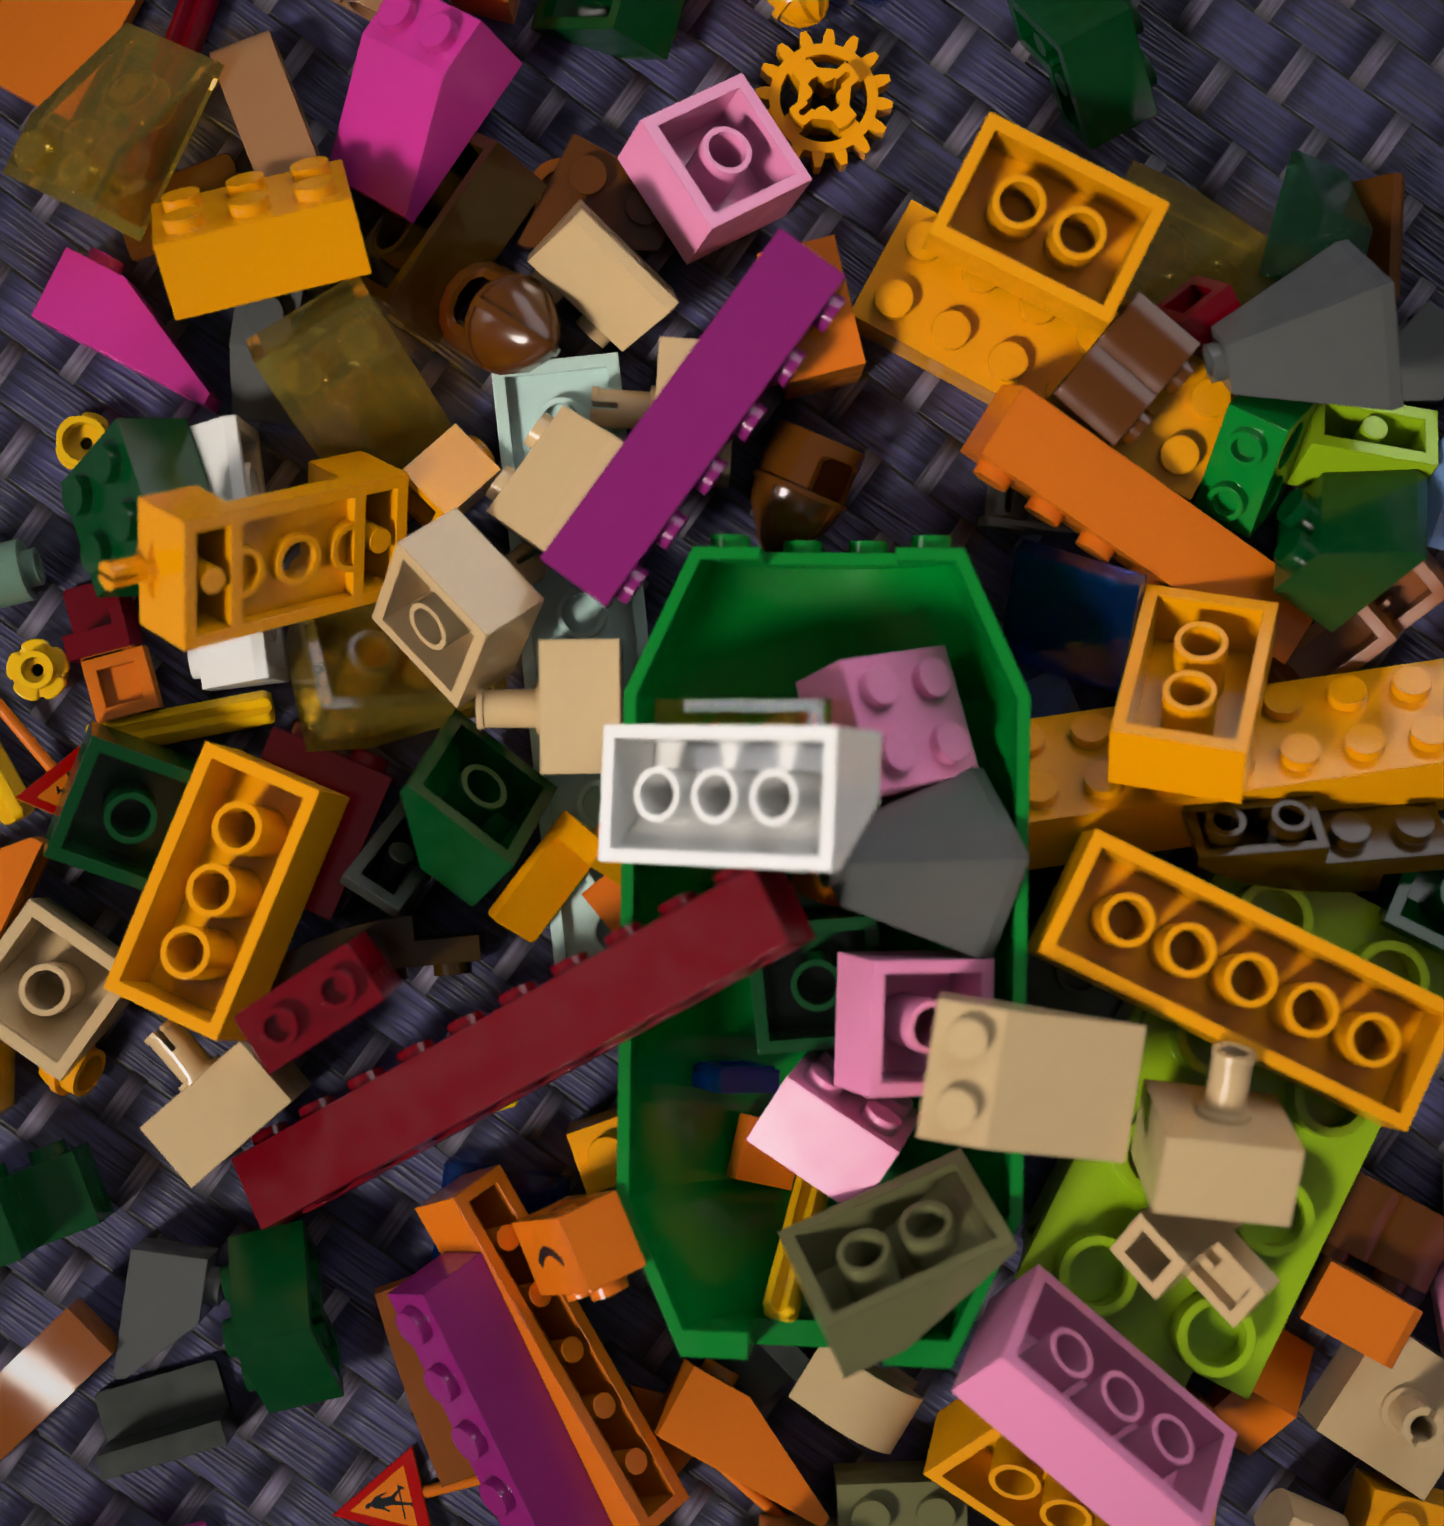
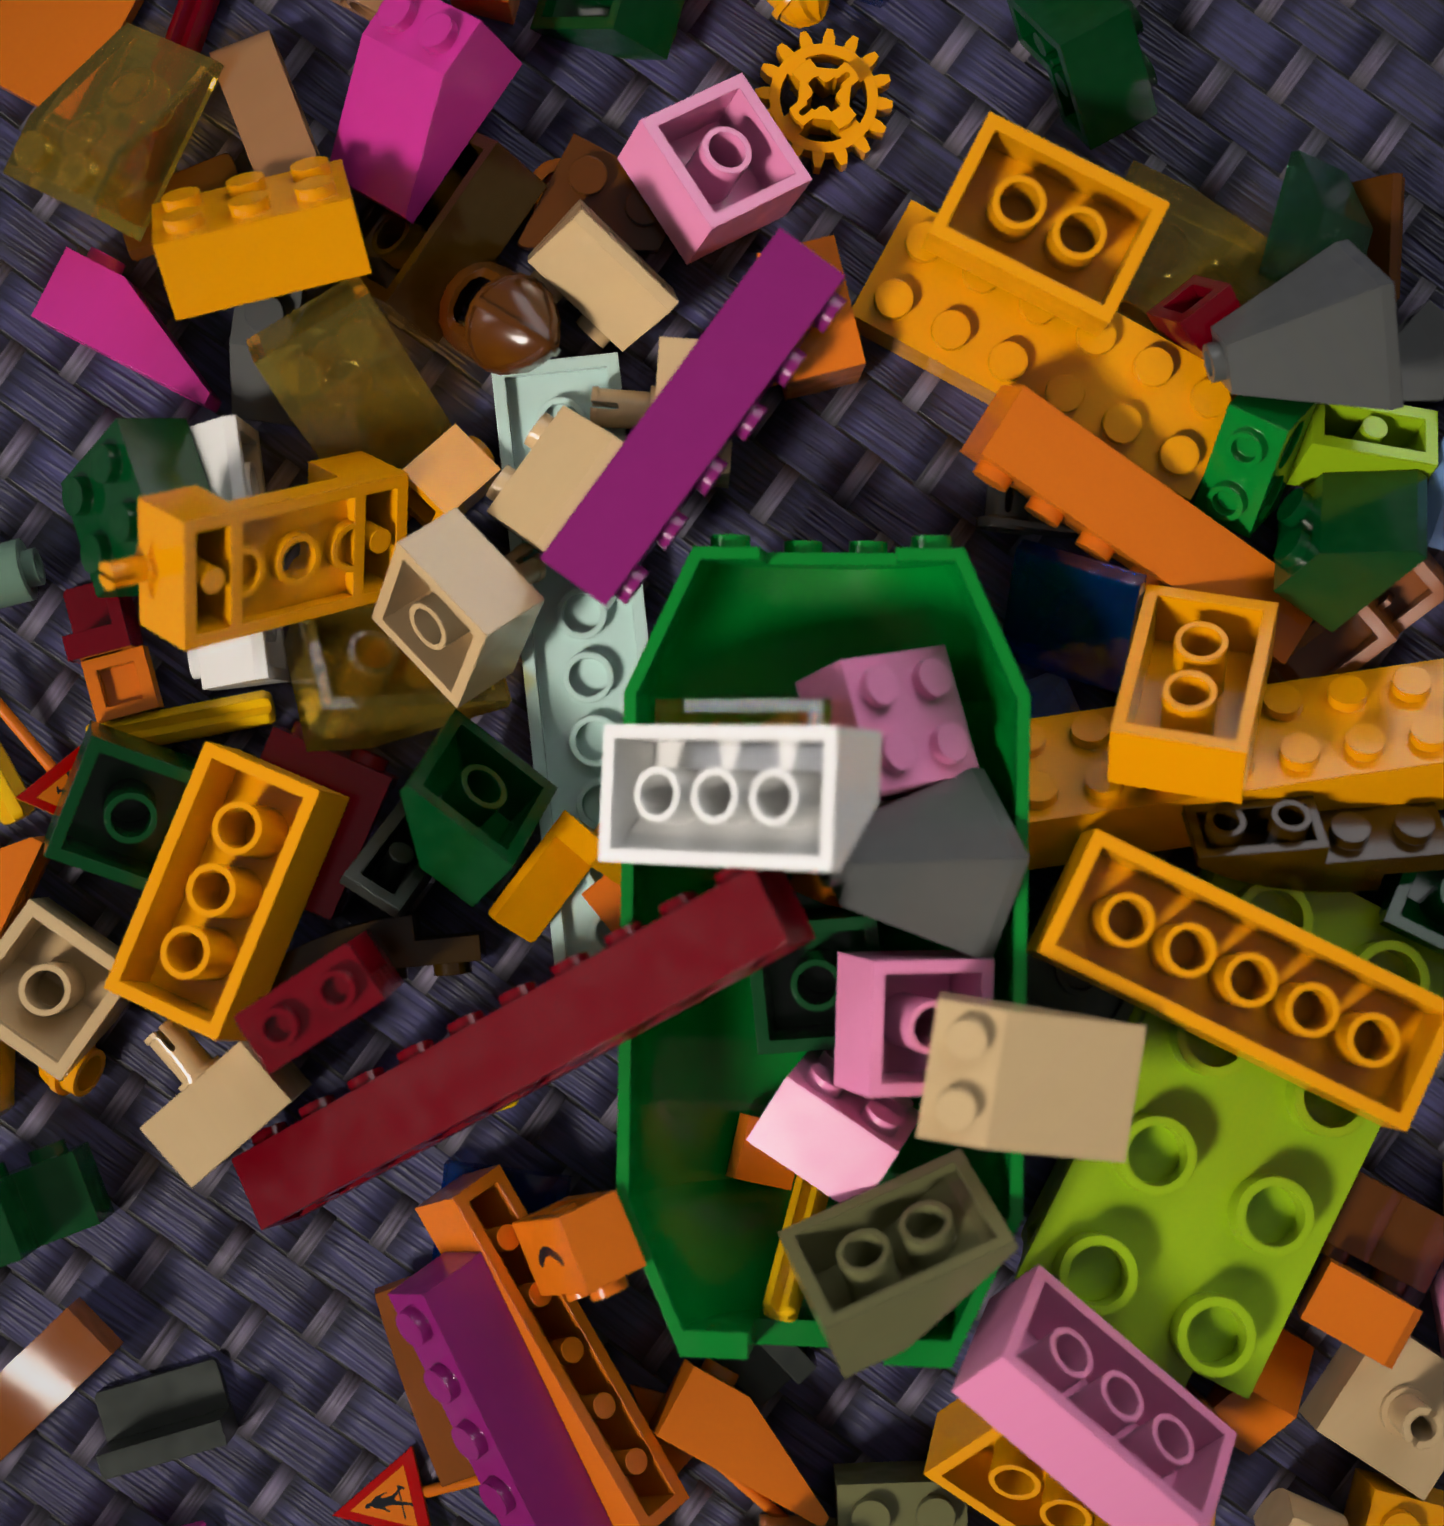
yellow plate [6,638,70,701] -> none
yellow plate [56,412,109,470] -> none
dark grey slope [113,1237,223,1379] -> none
dark green brick [220,1220,344,1414] -> none
tan brick [476,639,624,774] -> none
light orange brick [566,1107,618,1194] -> none
clear blue tile [692,1060,780,1094] -> none
reddish brown helmet [750,418,866,552] -> none
tan brick [788,1347,924,1454] -> none
reddish brown brick [1047,292,1200,447] -> none
tan brick [1109,1206,1281,1328] -> none
tan brick [1131,1042,1305,1227] -> none

